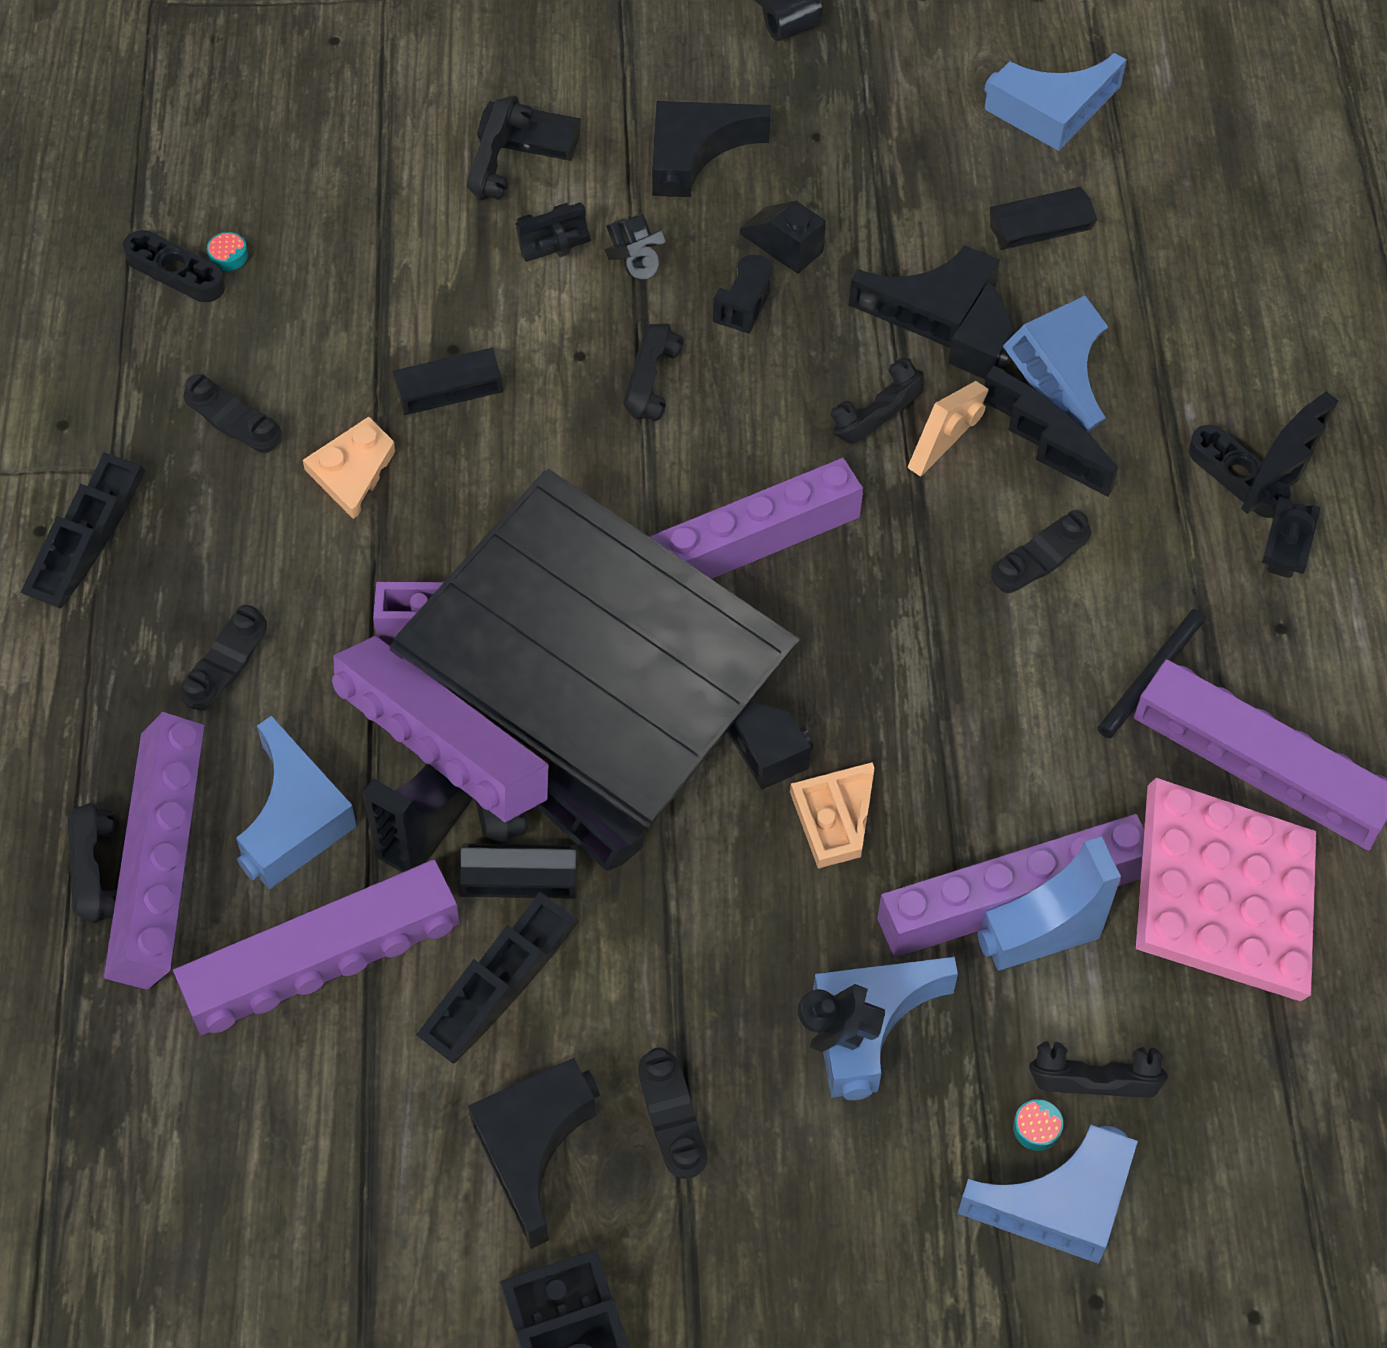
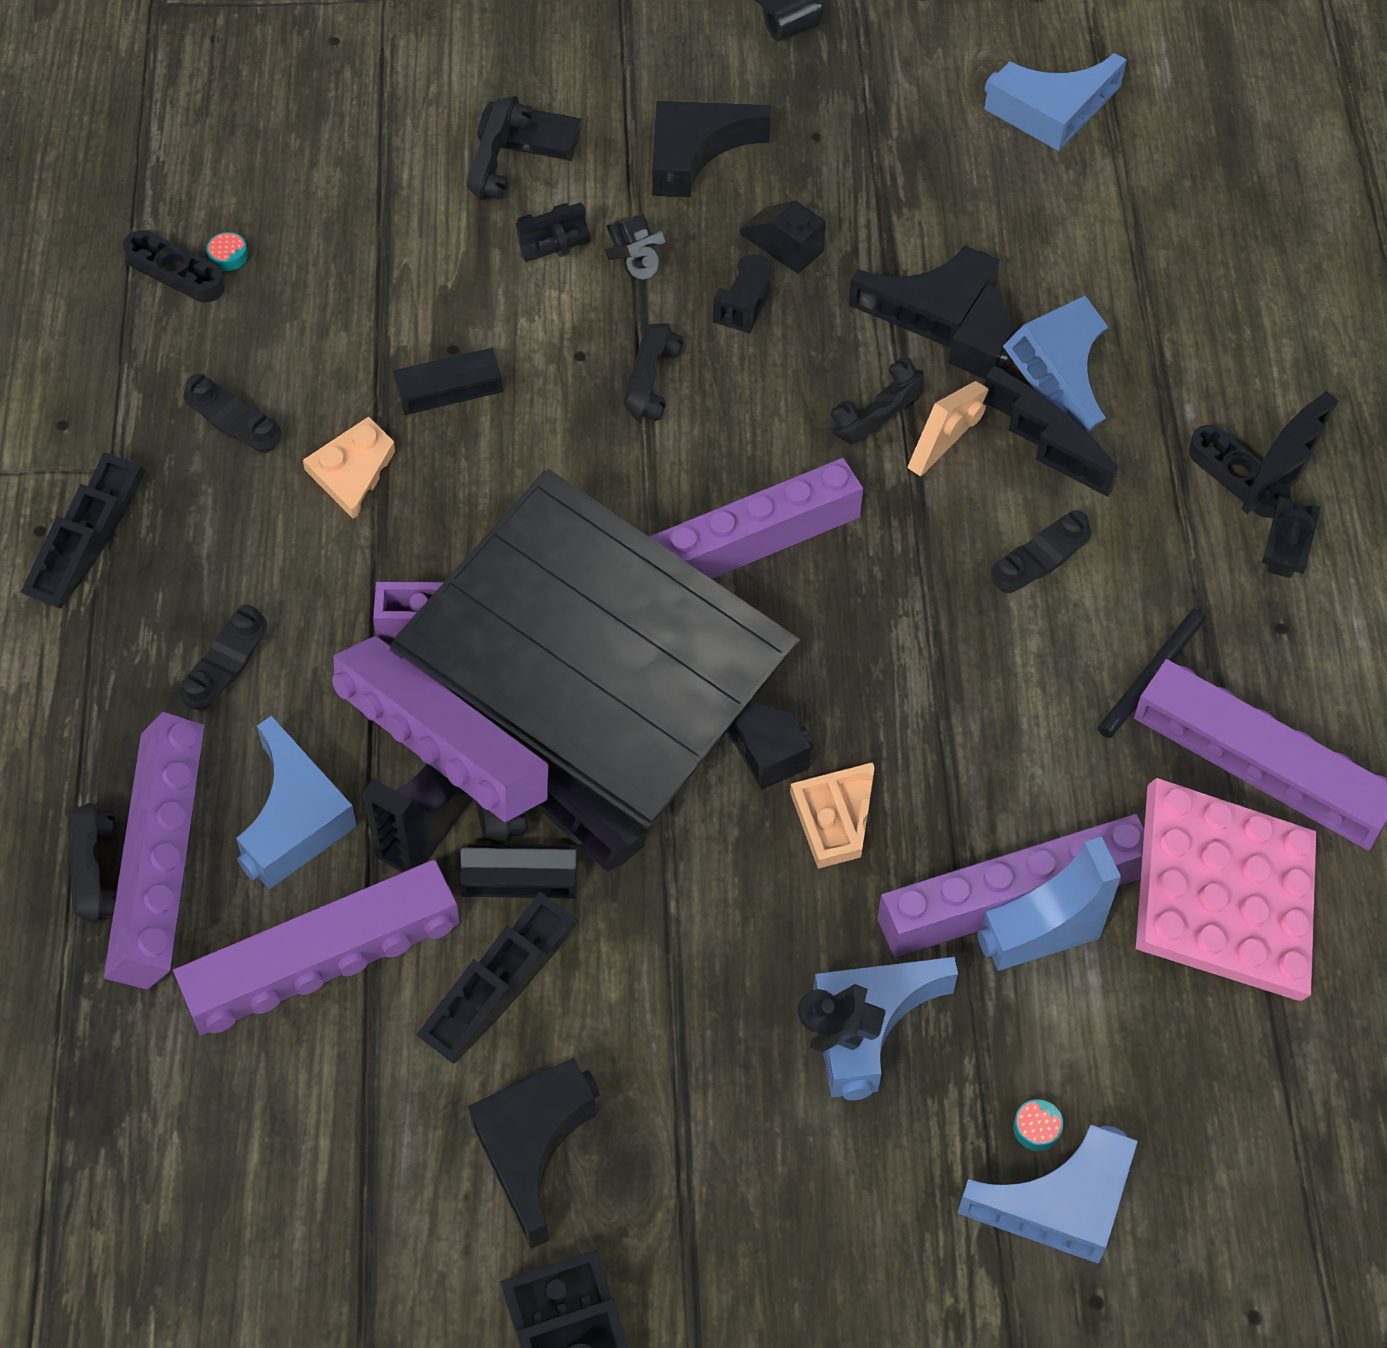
black piece [638,1048,708,1179] -> none
black piece [990,187,1097,250] -> none
black piece [1029,1041,1168,1098] -> none

